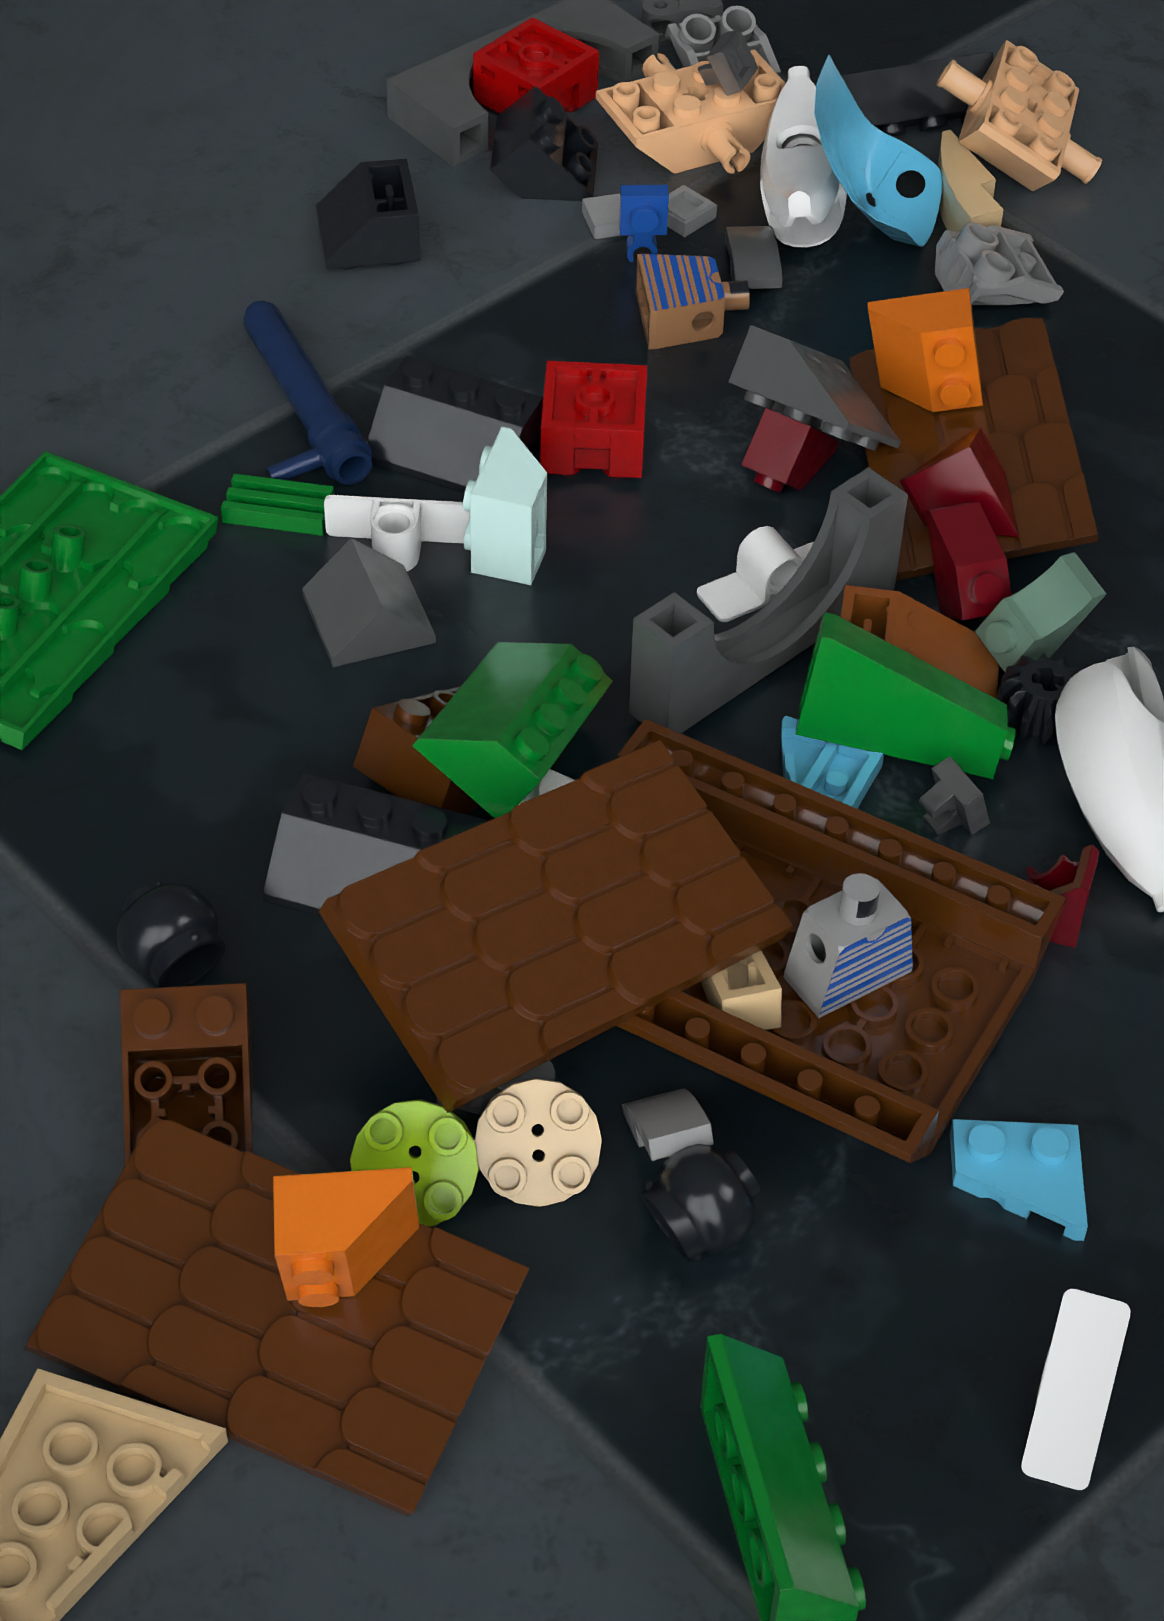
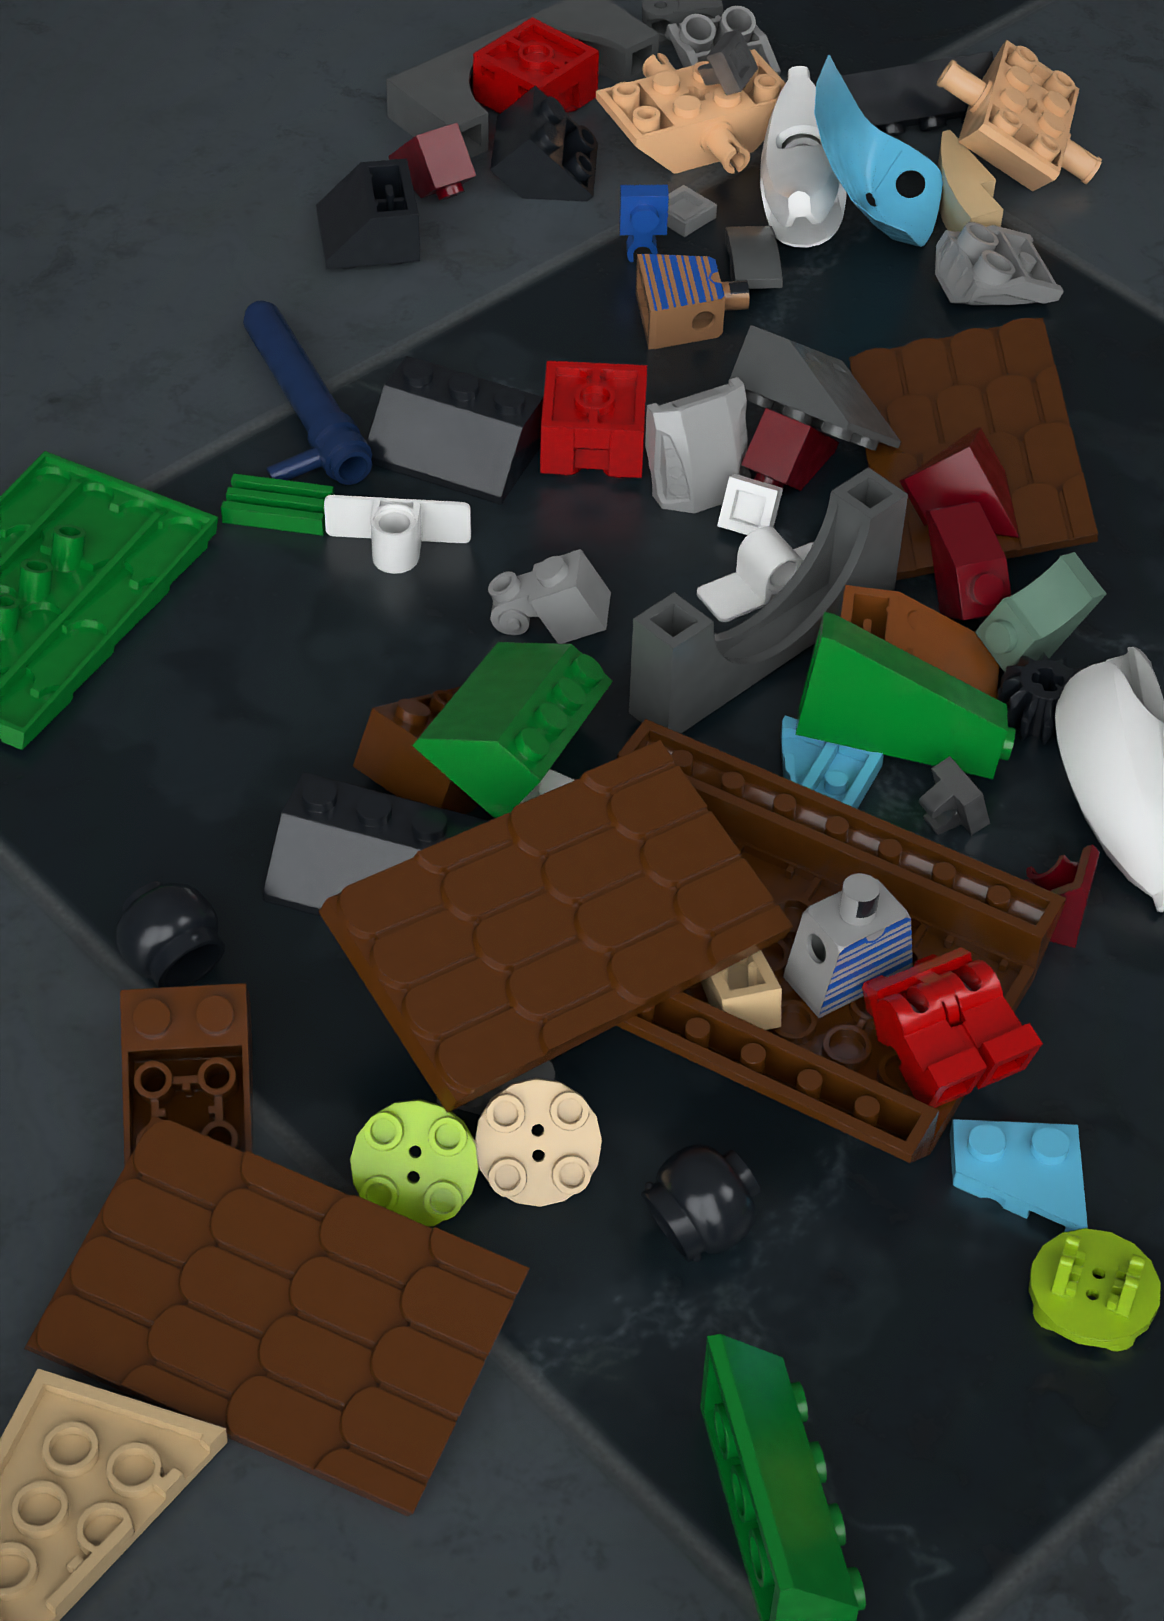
orange slope [273,1167,419,1307] -> none
dark grey slope [302,538,436,667] -> none
light aqua slope [463,427,547,585] -> none
light grey tile [582,193,622,239] -> none
light grey slope [622,1088,714,1161] -> none
orange slope [868,288,983,412] -> none
white piece [1021,1289,1131,1490] -> none
none -> dark red slope [388,123,476,201]
none -> light grey brick [488,549,611,644]
none -> light grey slope [645,377,751,513]
none -> white tile [717,474,783,535]
none -> red hips [862,947,1043,1108]
none -> lime plate [1029,1228,1161,1352]

